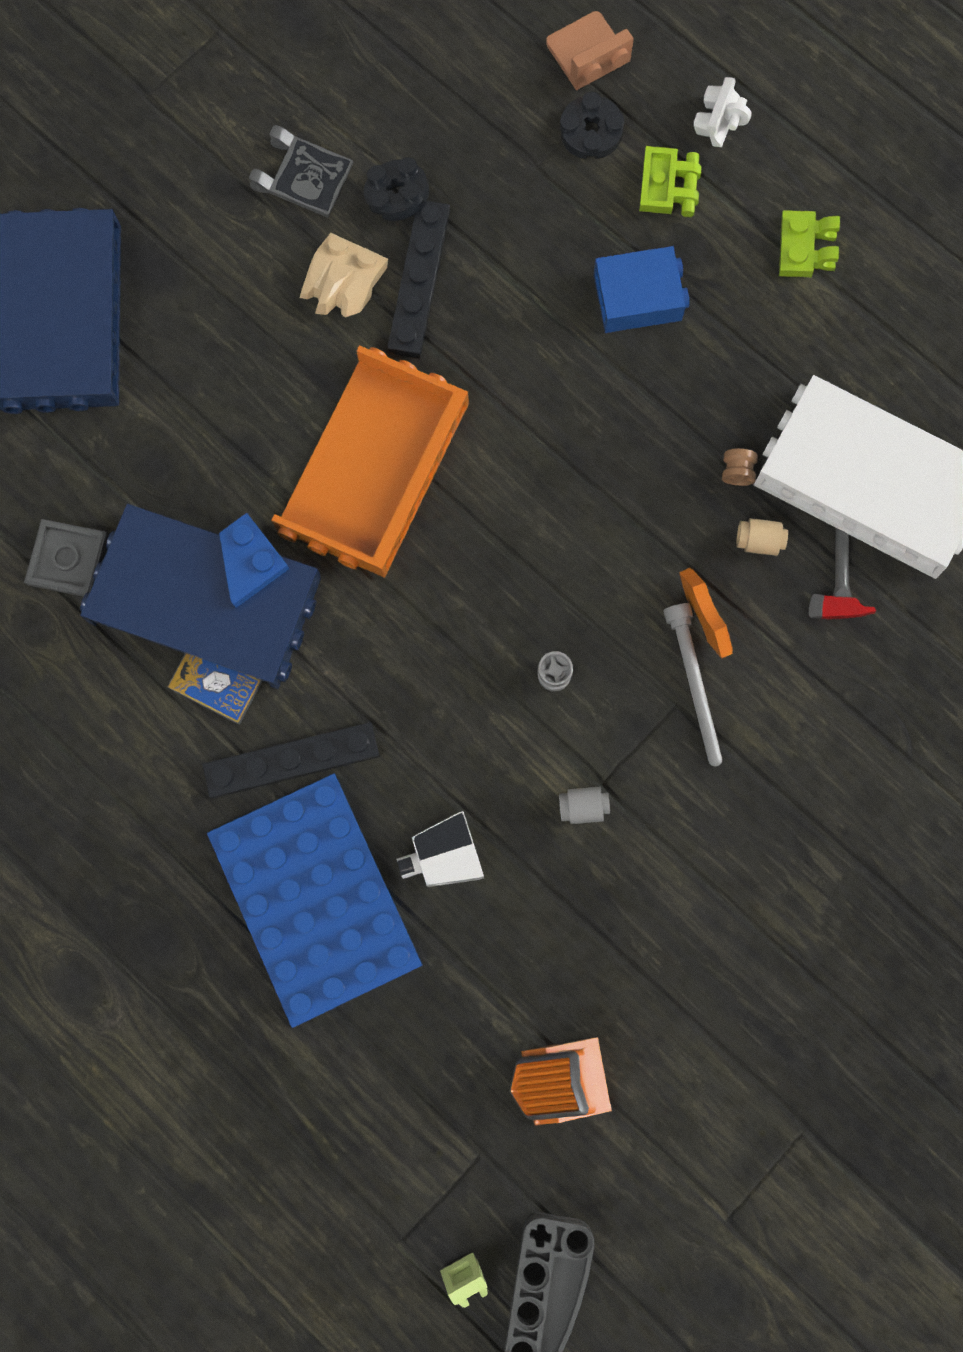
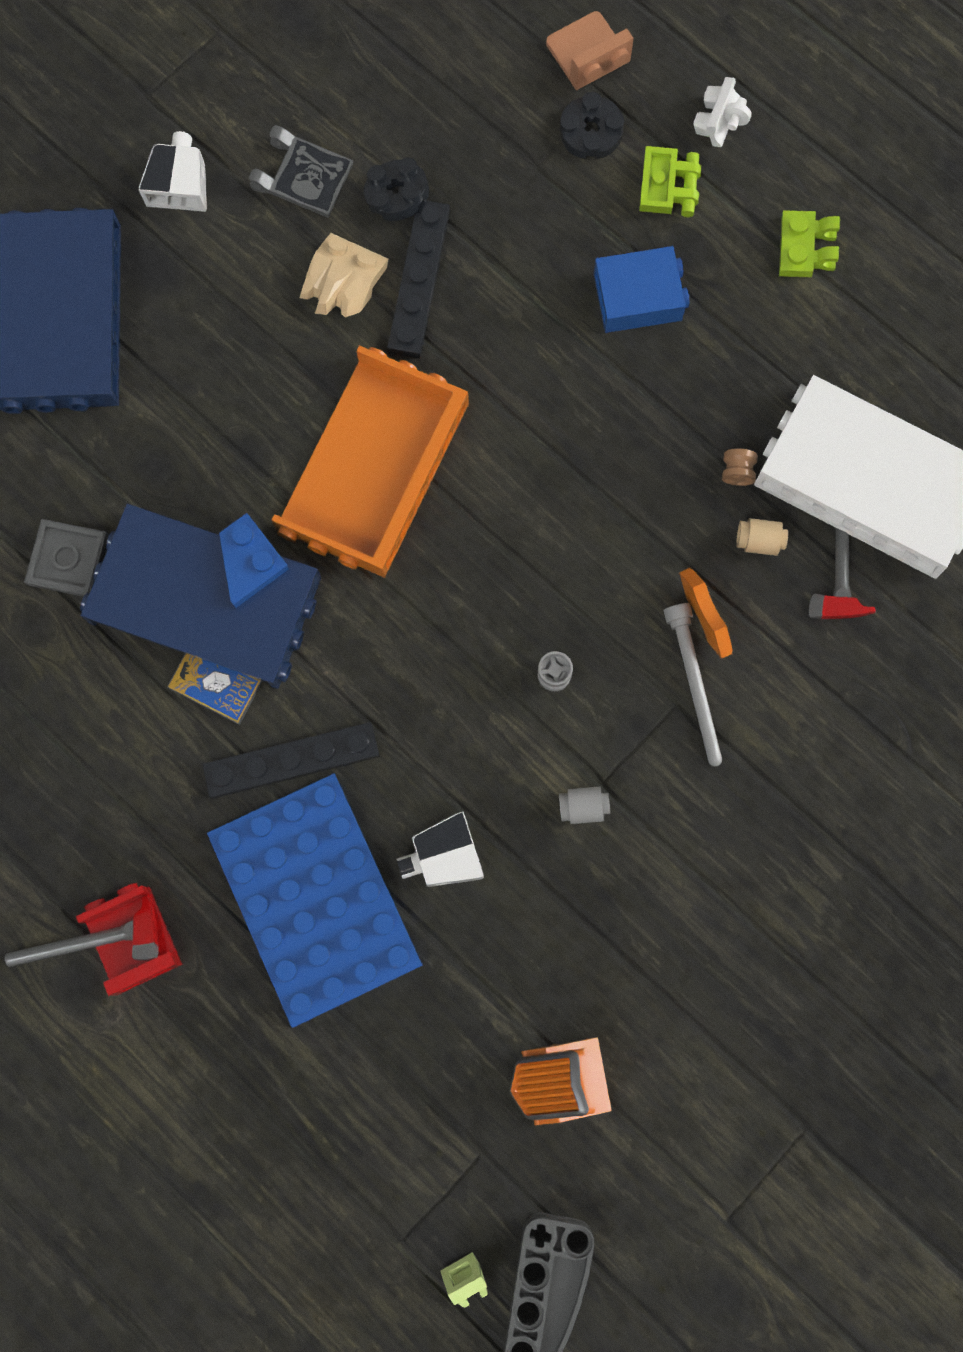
none -> dark grey piece [5,895,159,967]
none -> red panel [76,883,183,996]
none -> white torso [139,131,207,212]

